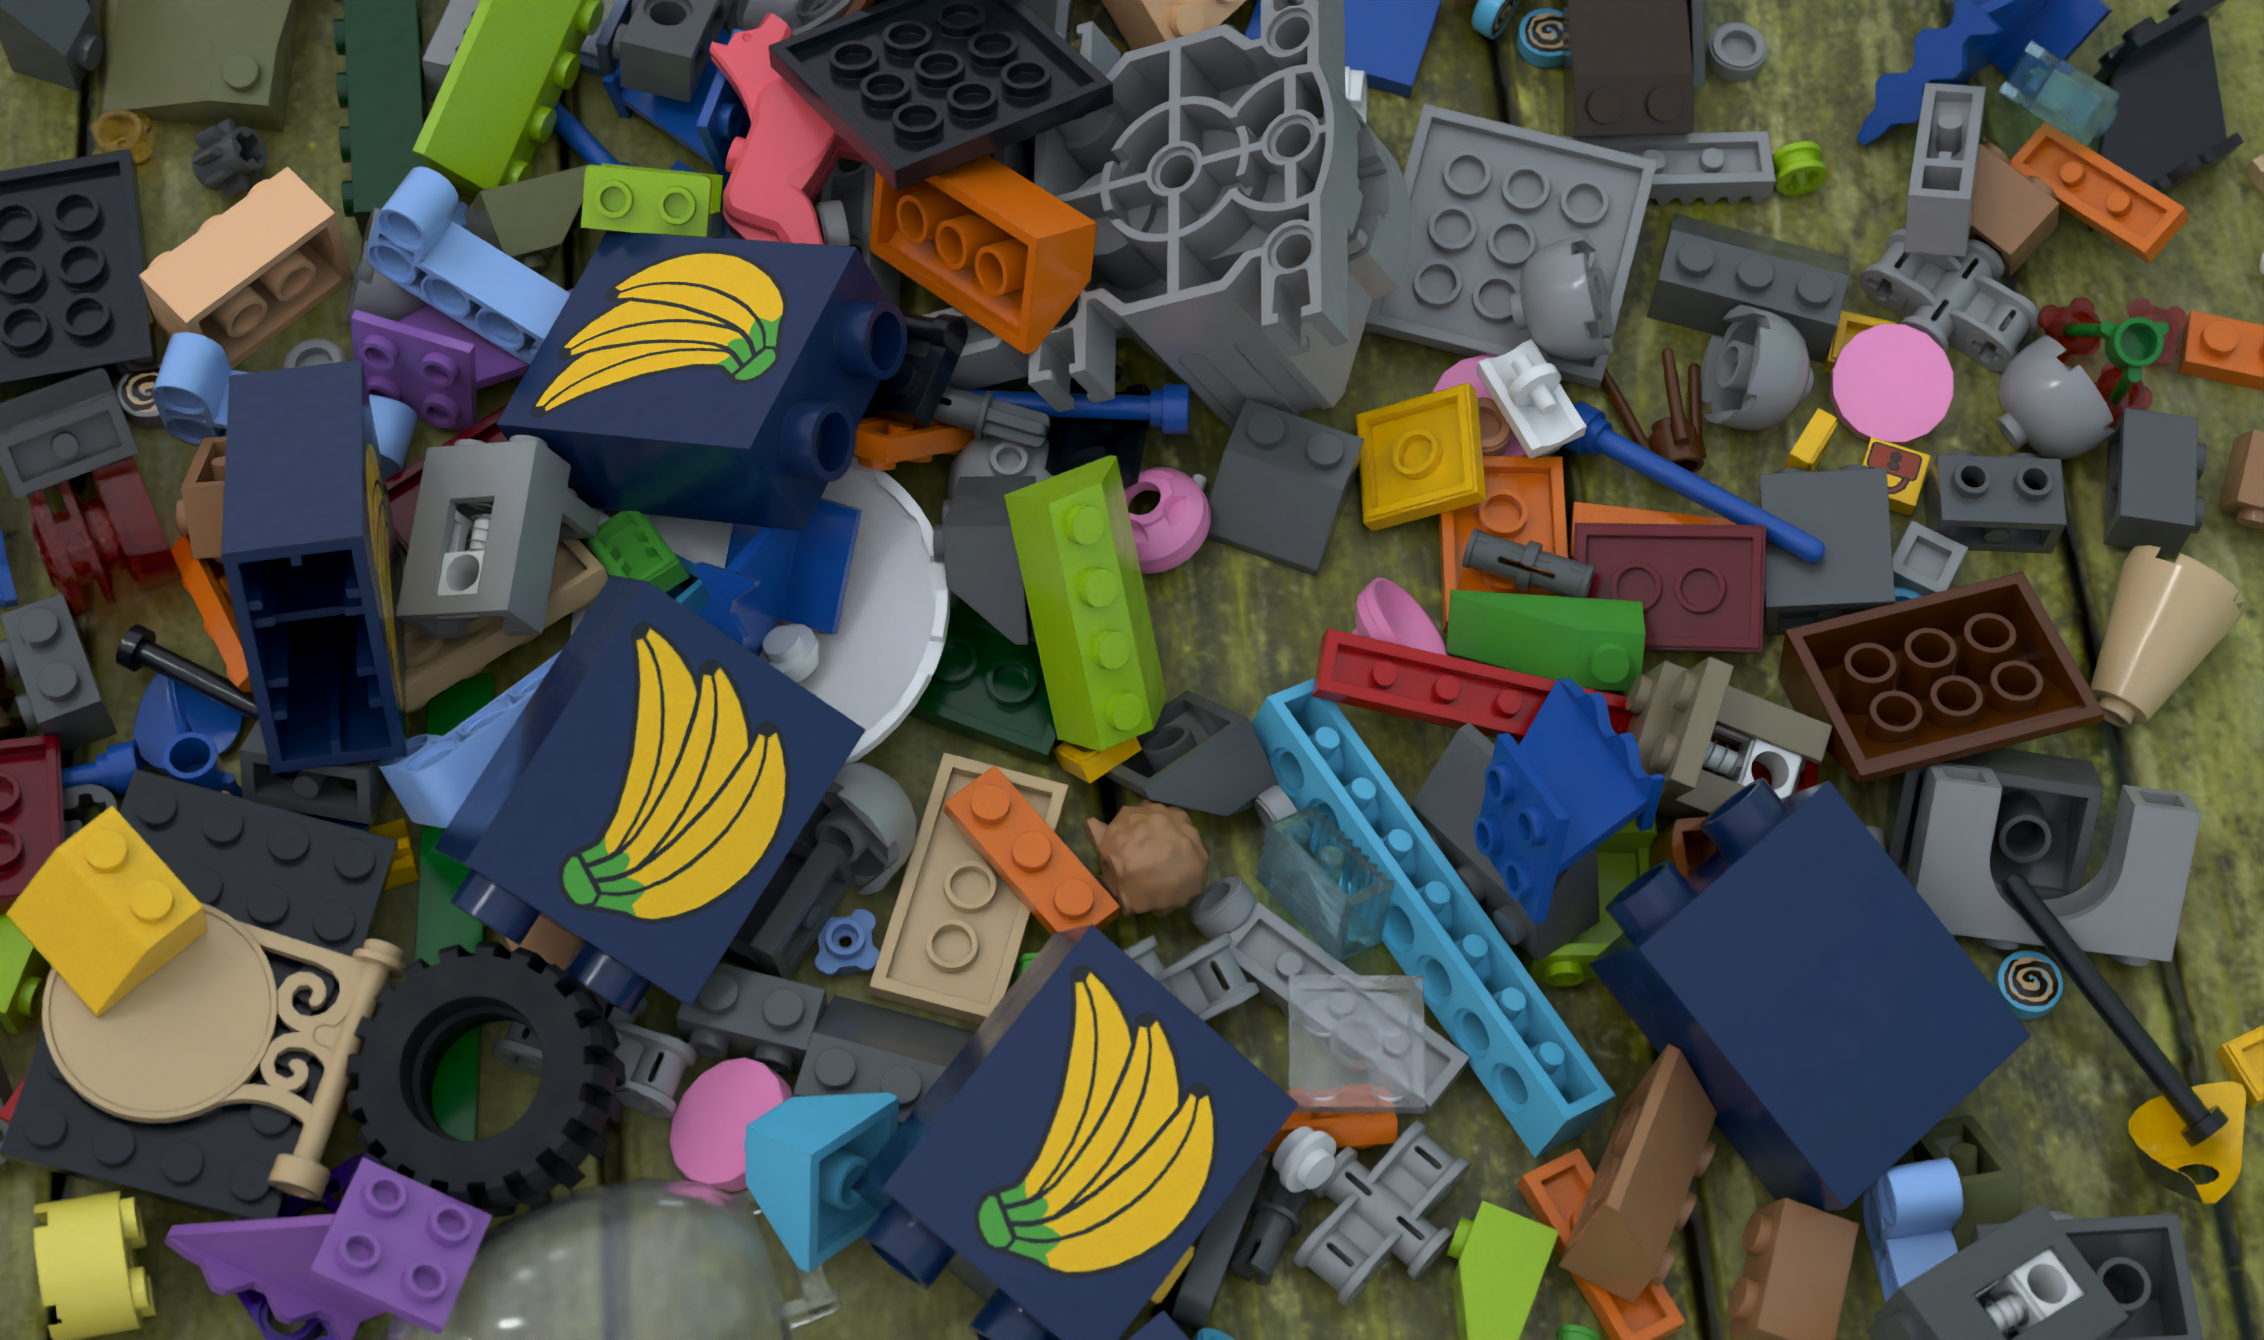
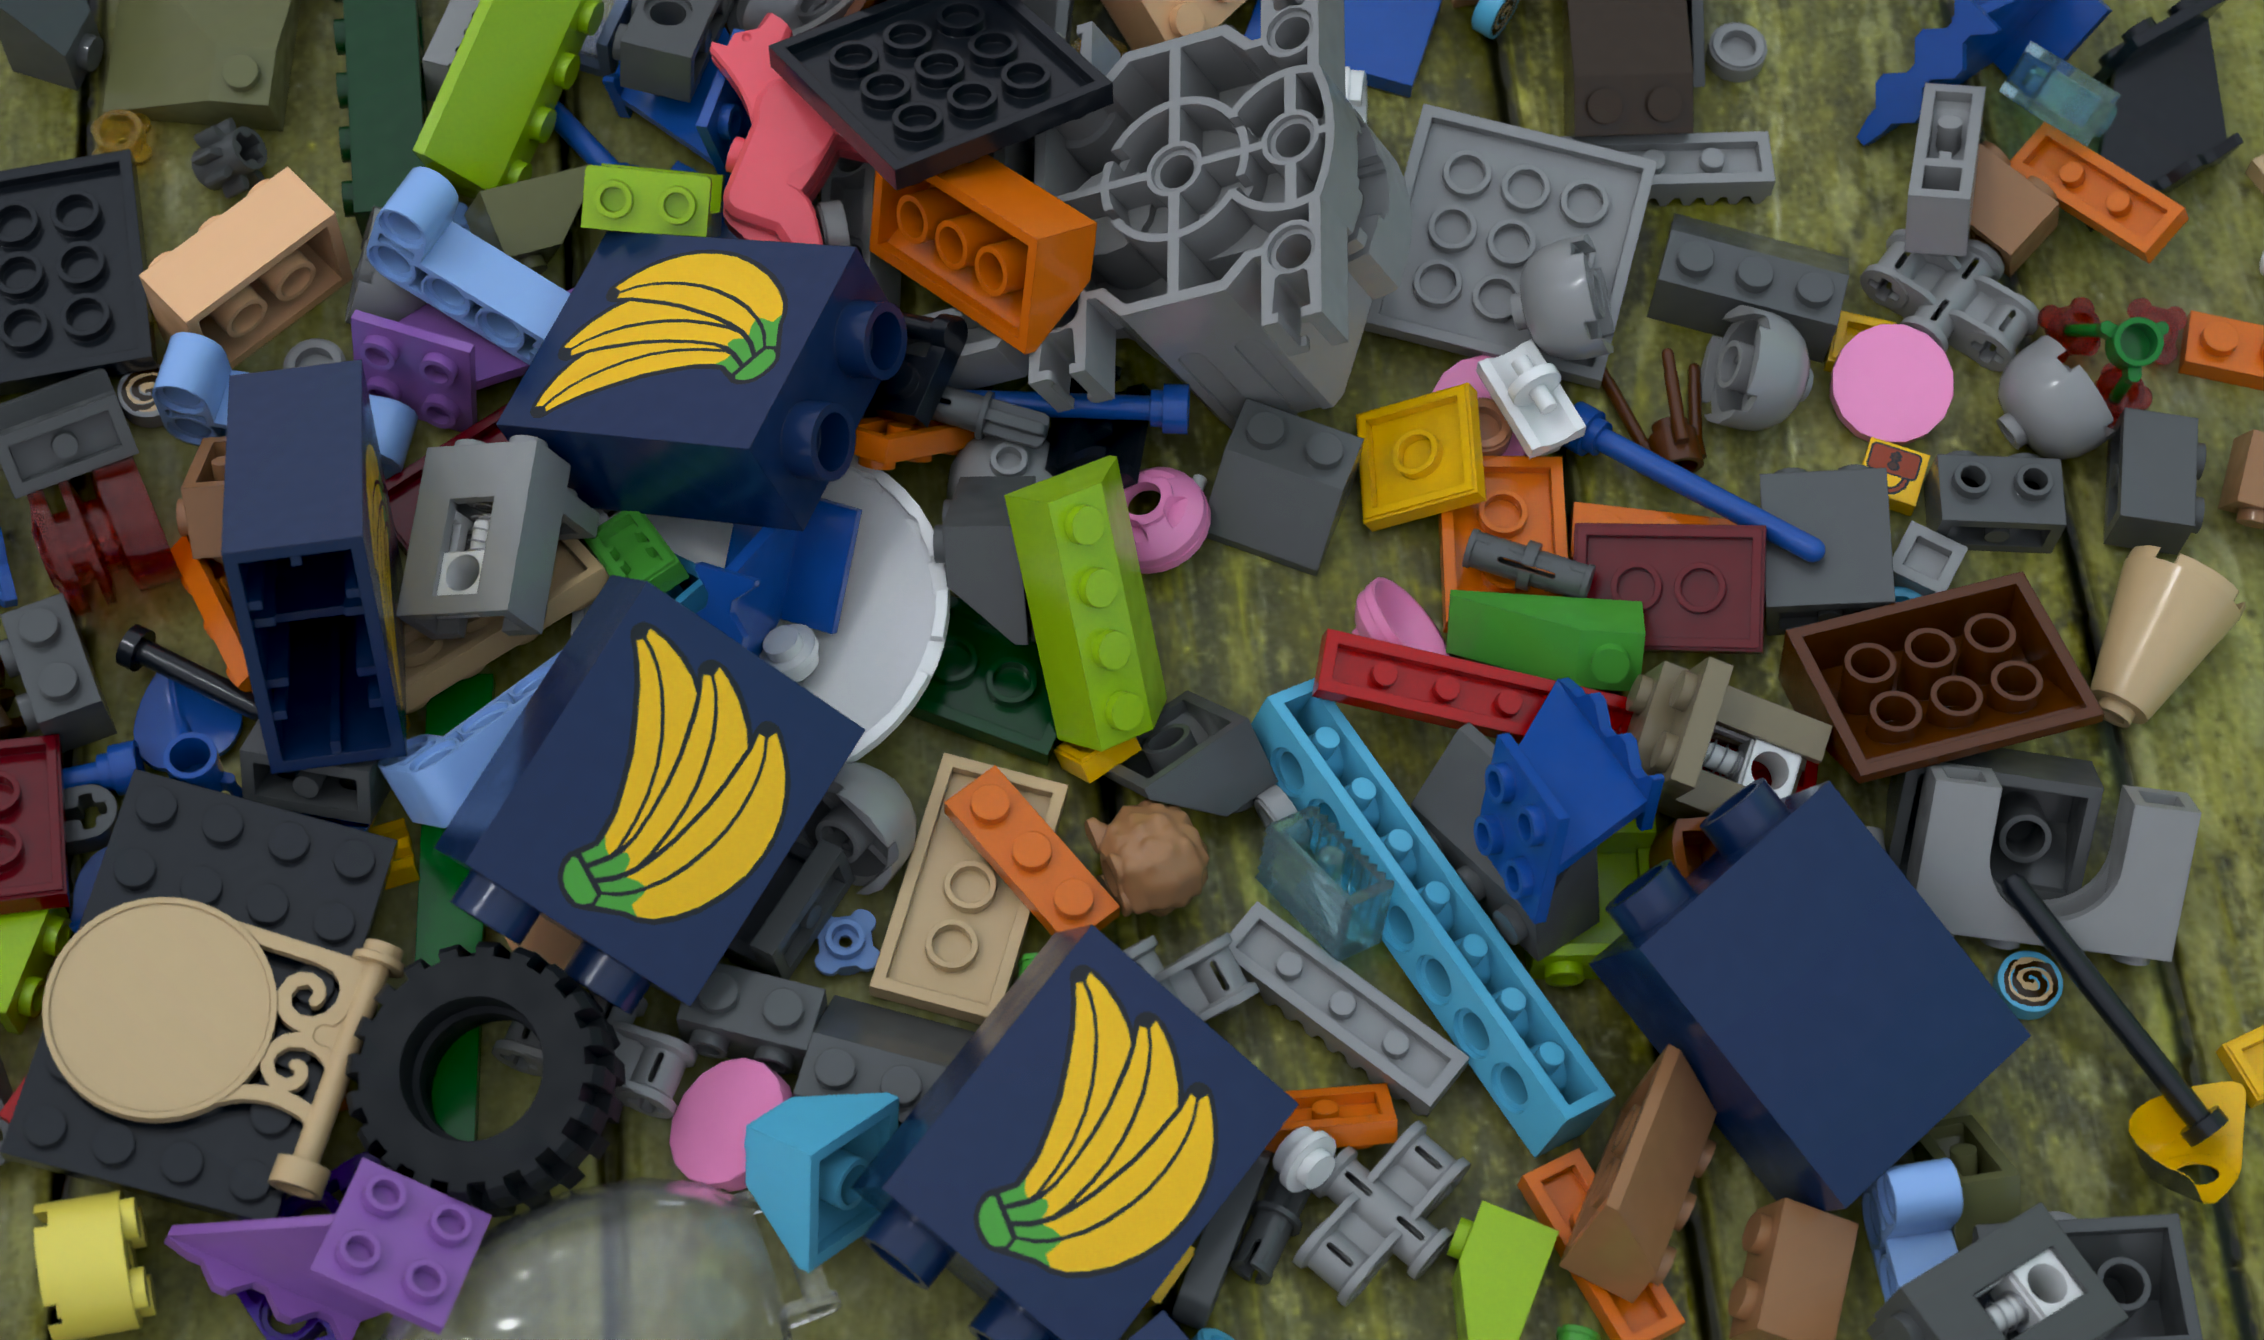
yellow slope [6,805,208,1018] -> none
light grey tile [1190,876,1256,940] -> none
clear plate [1289,975,1426,1113] -> none
tile [1516,8,1563,68] -> none
lime bush [1772,141,1829,196] -> none
yellow tile [1784,408,1838,472] -> none

